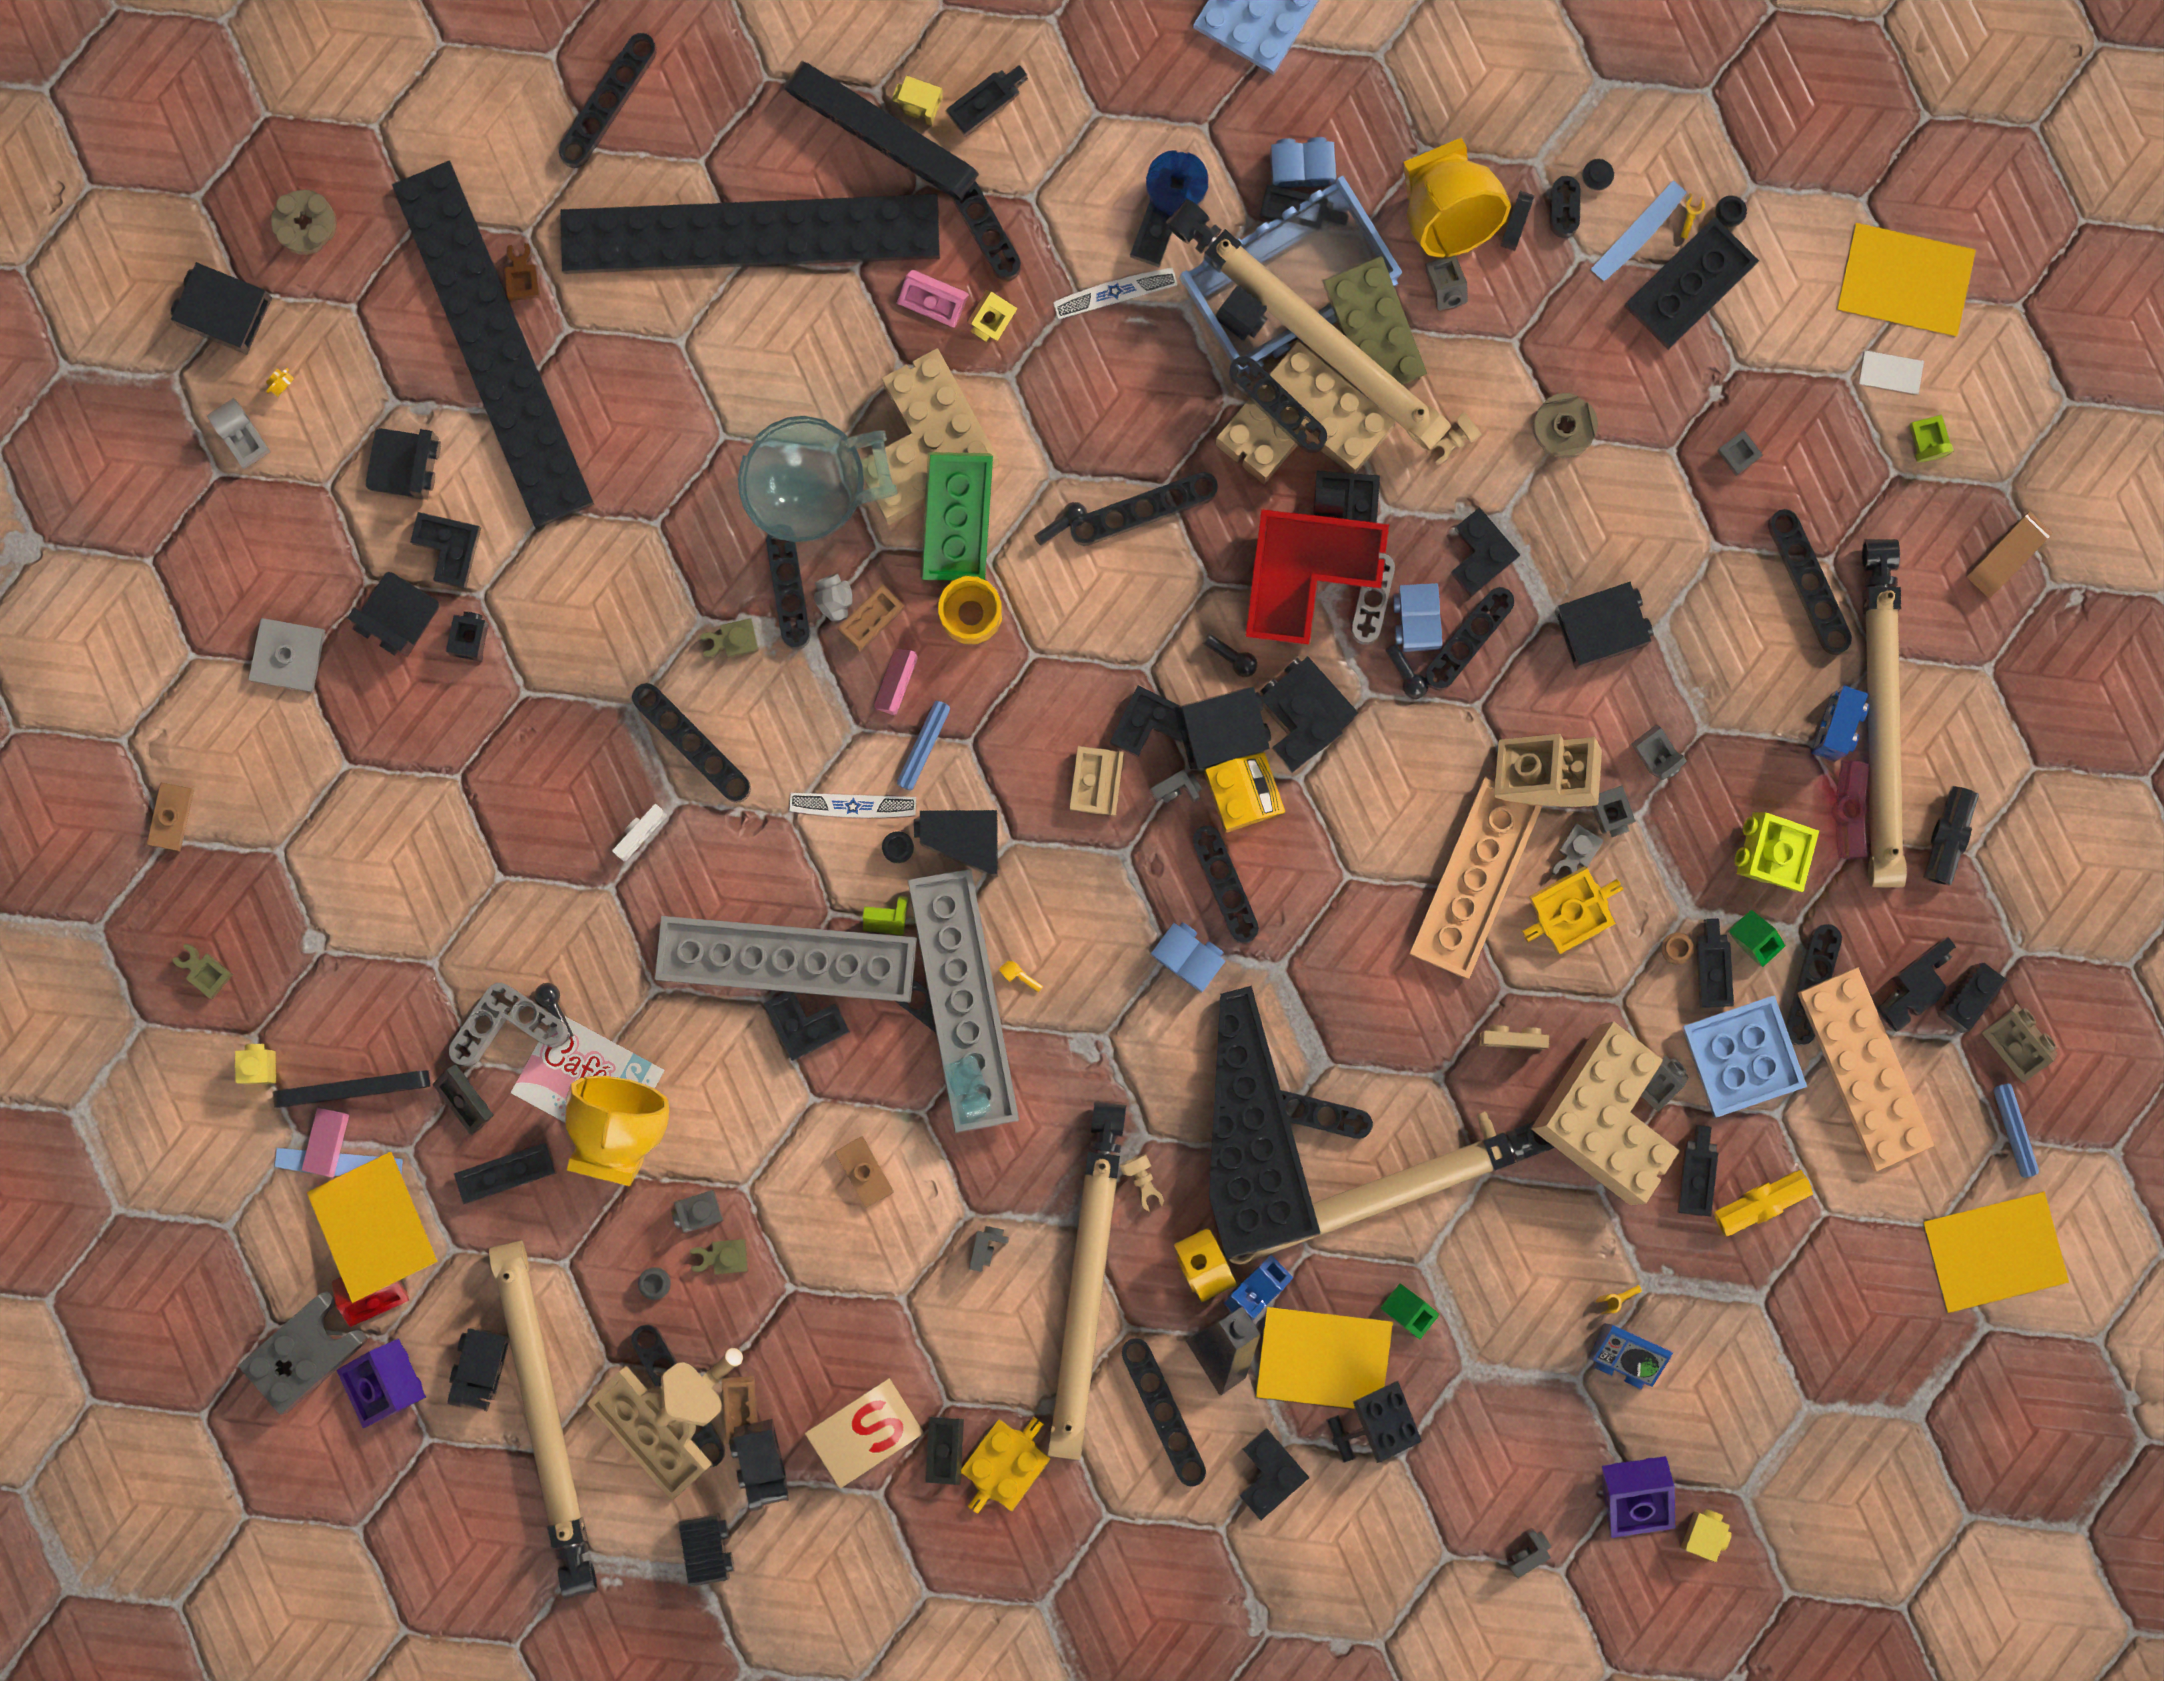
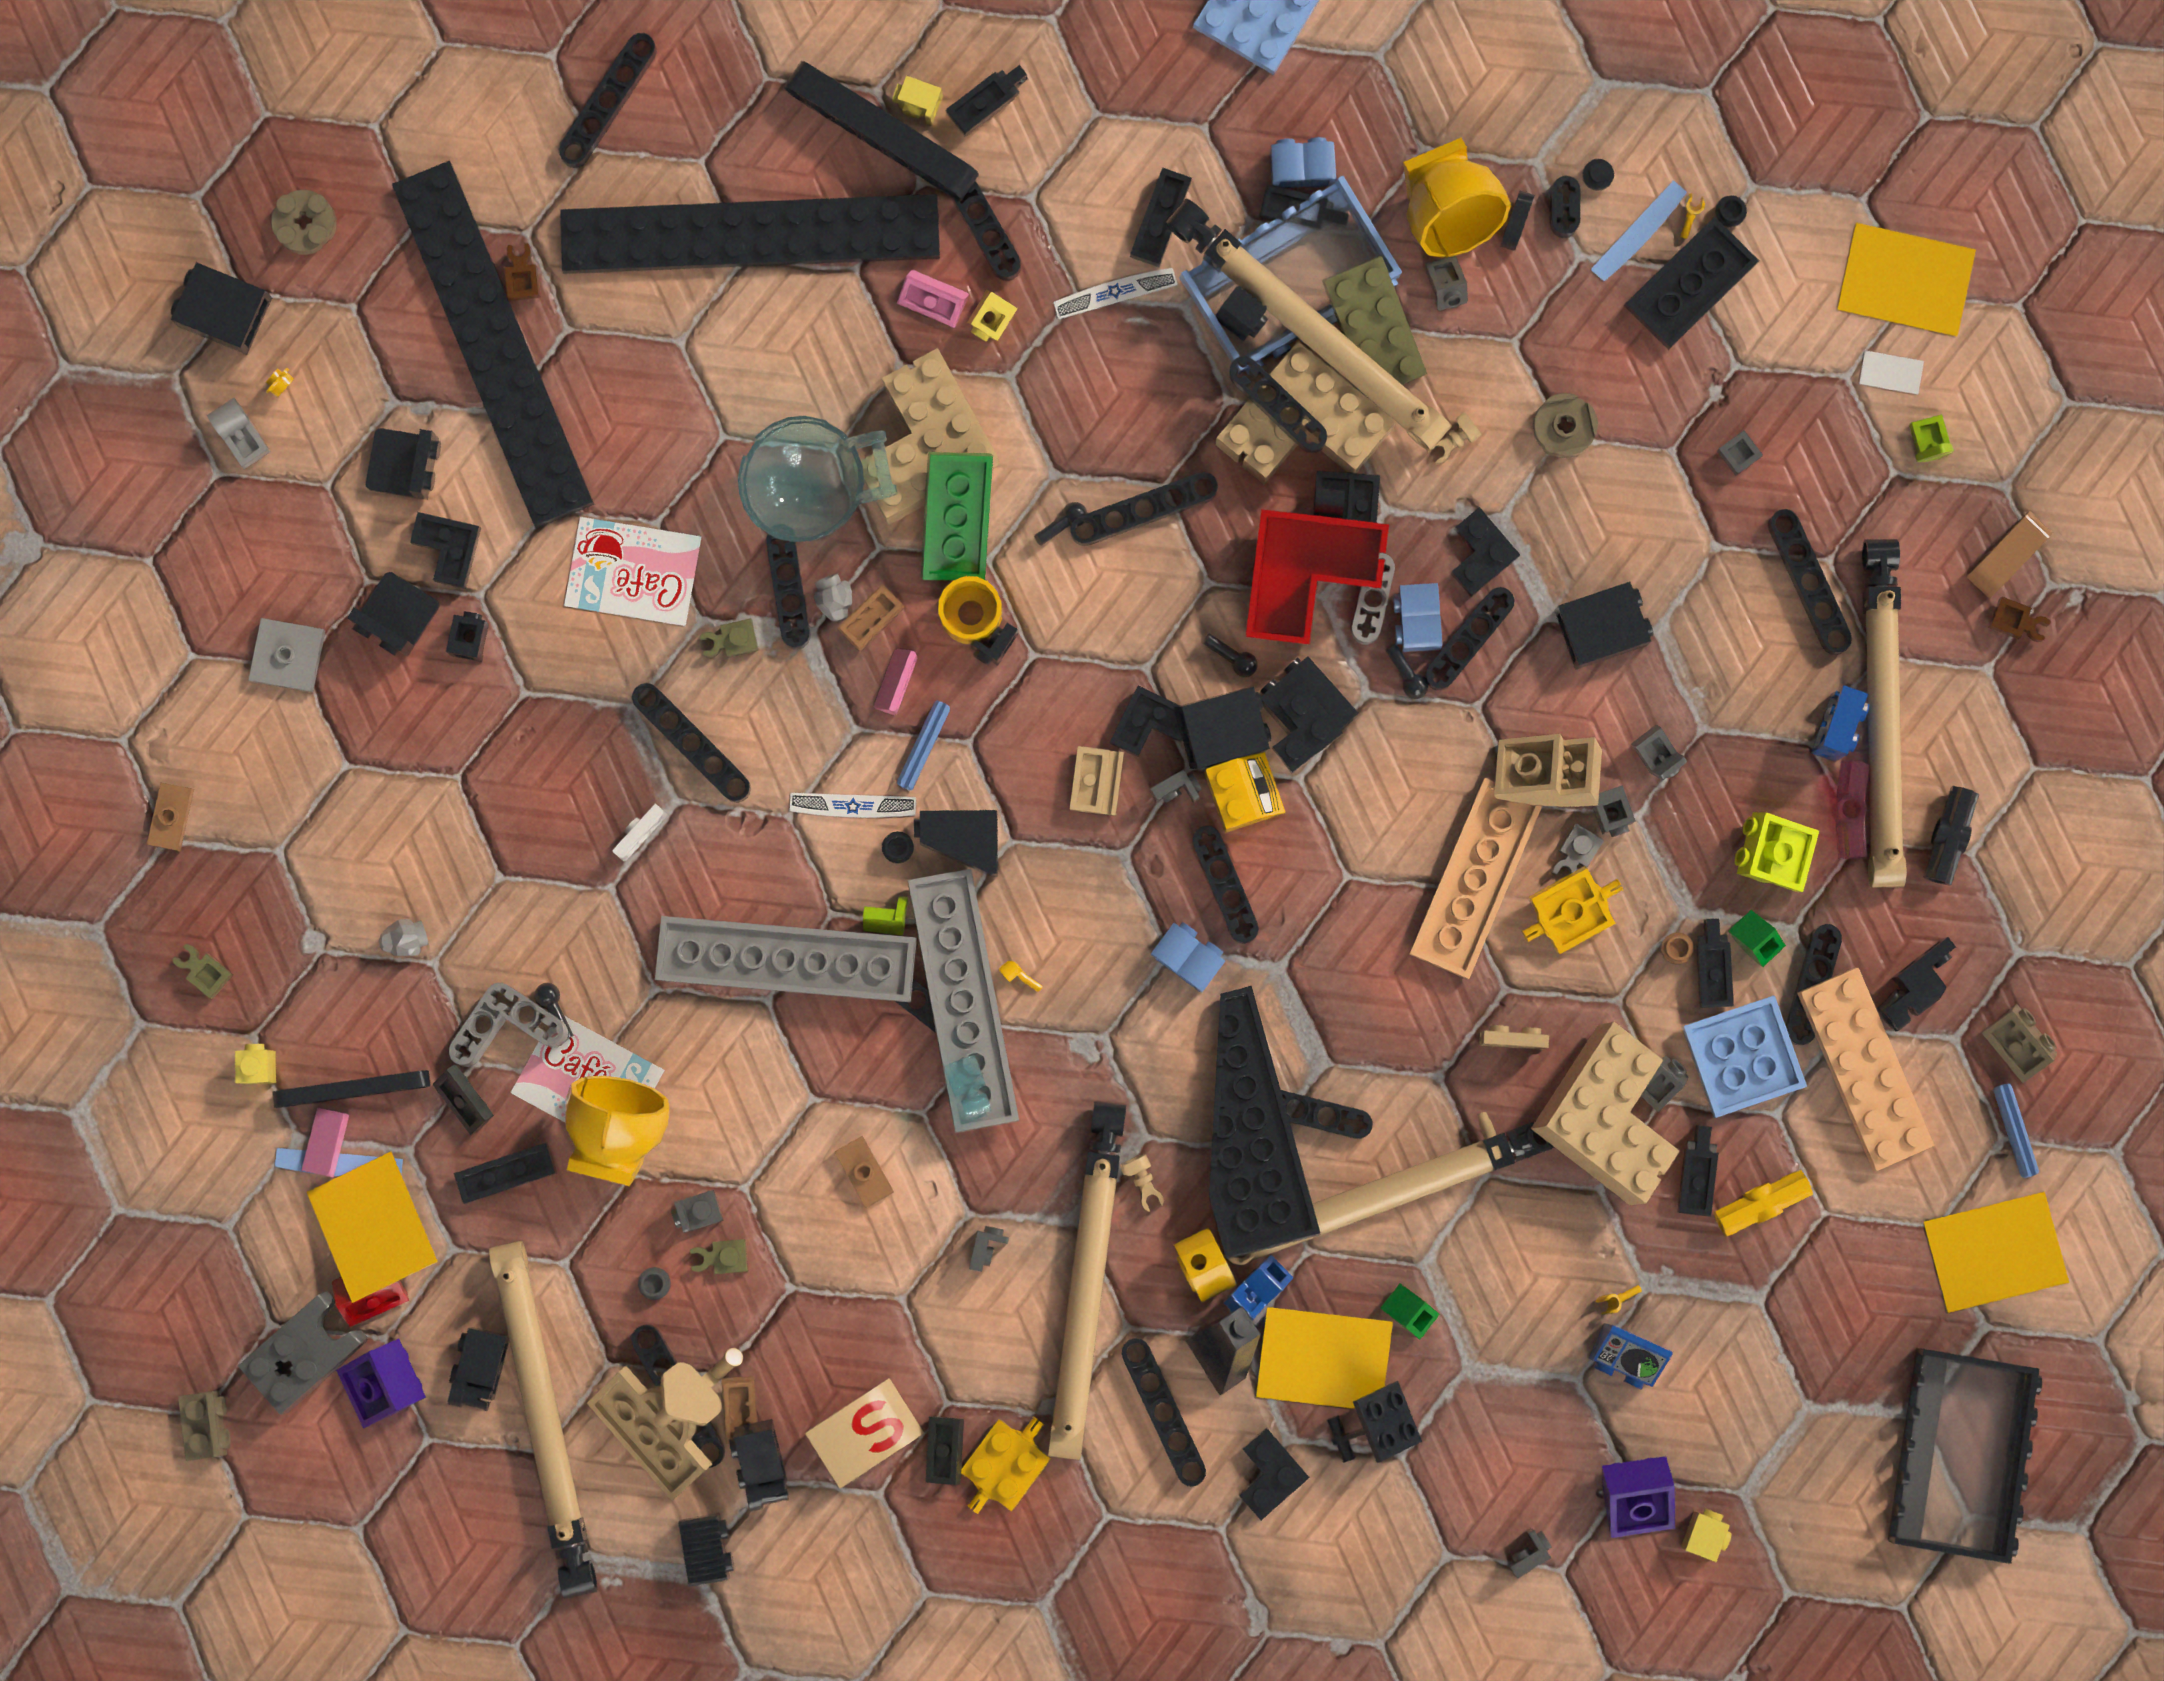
black plate [763,992,850,1061] -> none
clear blue plate [1146,150,1208,216] -> none
black brick [1937,963,2007,1033] -> none
none -> dark tan bracket [178,1390,231,1461]
none -> light grey rock [379,919,428,956]
none -> sticker [564,517,701,626]
none -> black bracket [970,622,1019,665]
none -> clear window [1888,1348,2043,1564]
none -> reddish brown plate [1988,597,2051,642]

